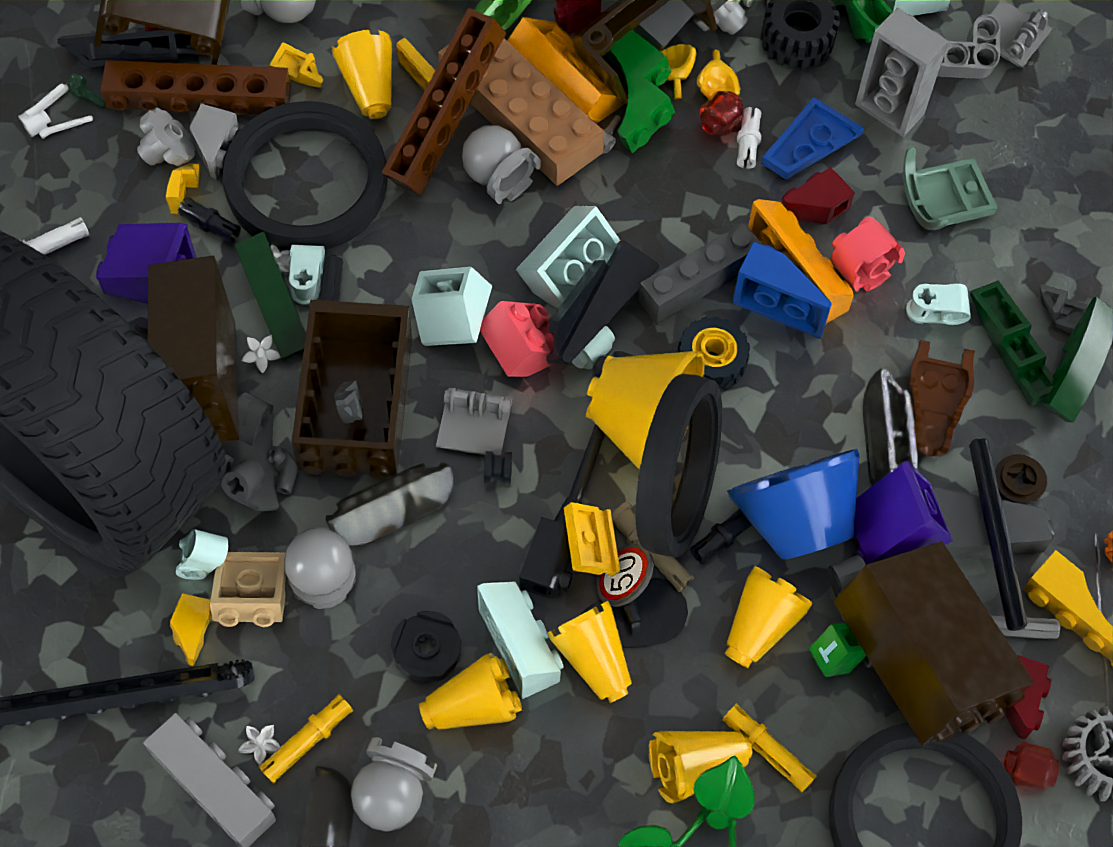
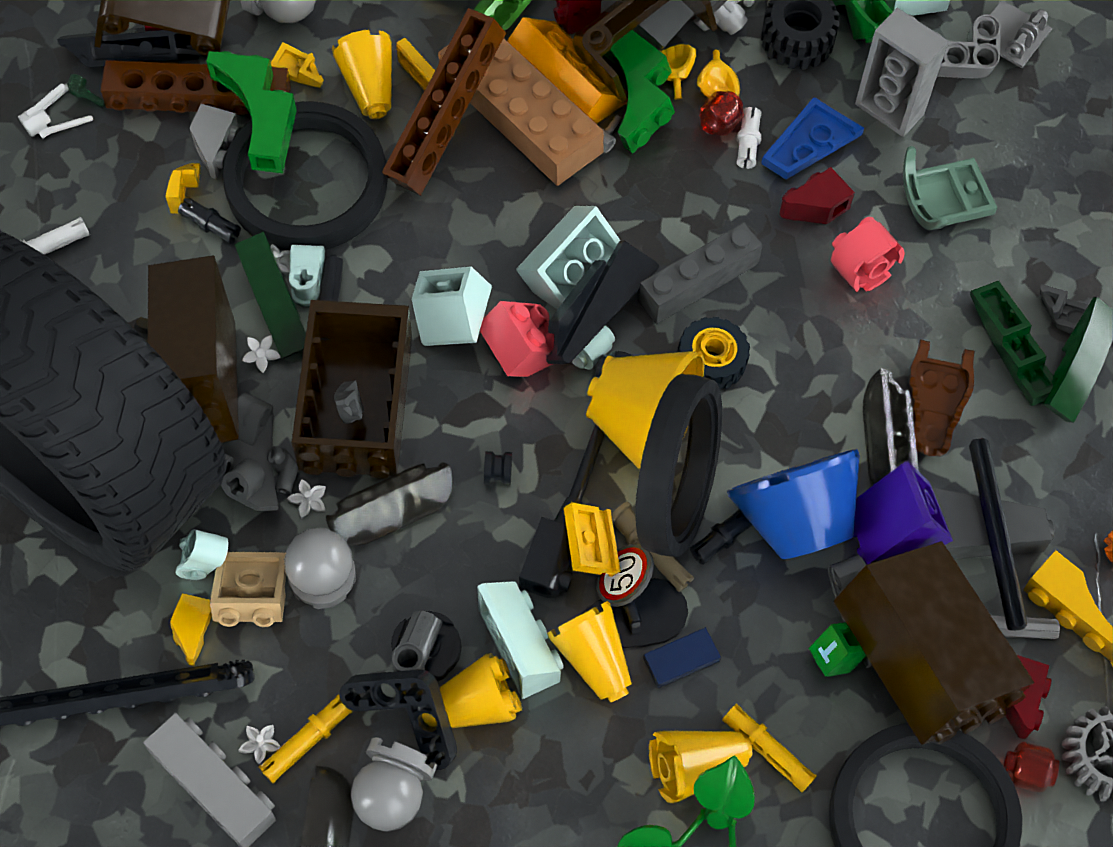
dark purple slope [96,223,196,304] -> none
light grey plant [137,108,195,167] -> none
light grey hinge [436,388,513,455] -> none
light grey tile [462,125,541,204] -> none
yellow cone [724,566,813,668] -> none
blue slope [732,242,832,339] -> none
light orange slope [748,199,854,323] -> none
light aqua piece [905,284,971,325] -> none
dark brown gear [995,454,1047,505] -> none
none -> green arch [206,51,297,174]
none -> white plant [287,479,326,519]
none -> black beam [339,669,457,770]
none -> dark grey piece [391,610,442,684]
none -> dark blue tile [643,627,721,688]

